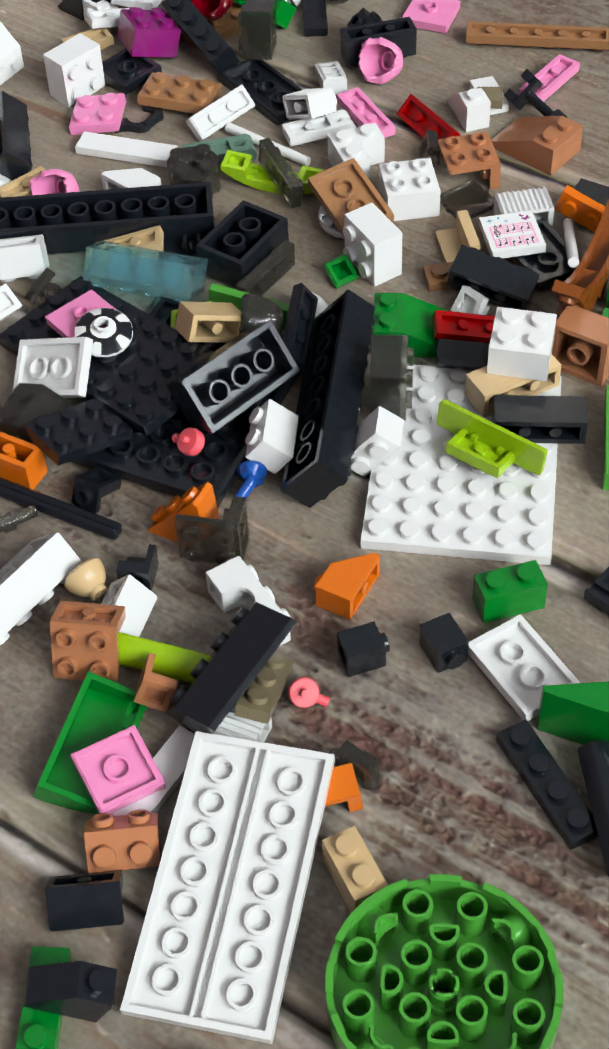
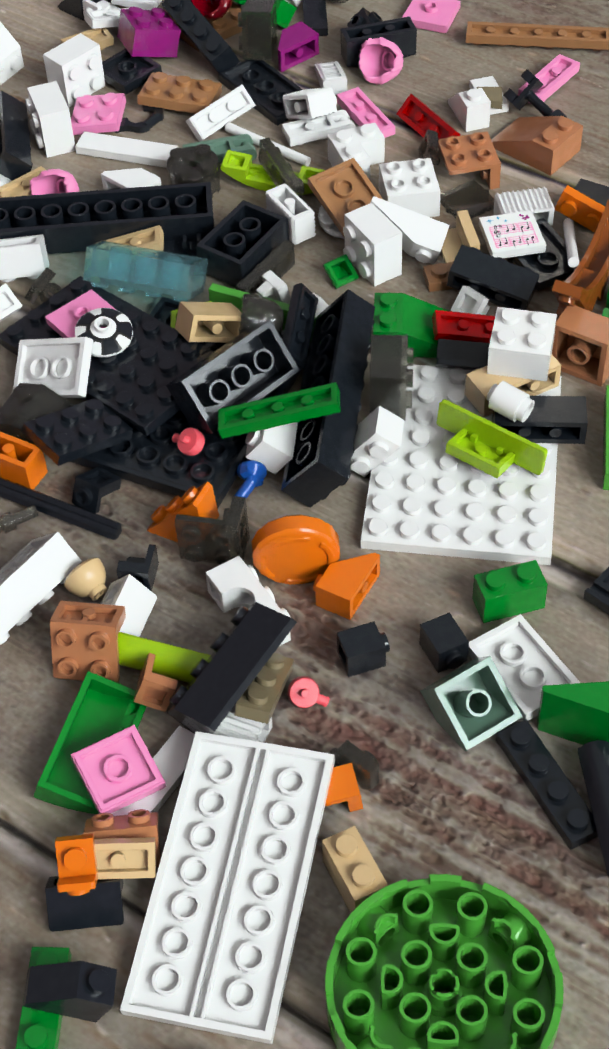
none -> white brick [25,81,76,158]
none -> orange bracket [55,833,98,896]
none -> tan plate [94,837,156,879]
none -> green plate [218,382,341,439]
none -> orange piece [251,514,340,585]
none -> white tile [256,270,291,304]
none -> white brick [266,183,316,245]
none -> magenta slope [278,21,319,72]
none -> white slope [370,196,450,264]
none -> sand green slope [420,656,523,751]
none -> white brick [486,381,535,423]

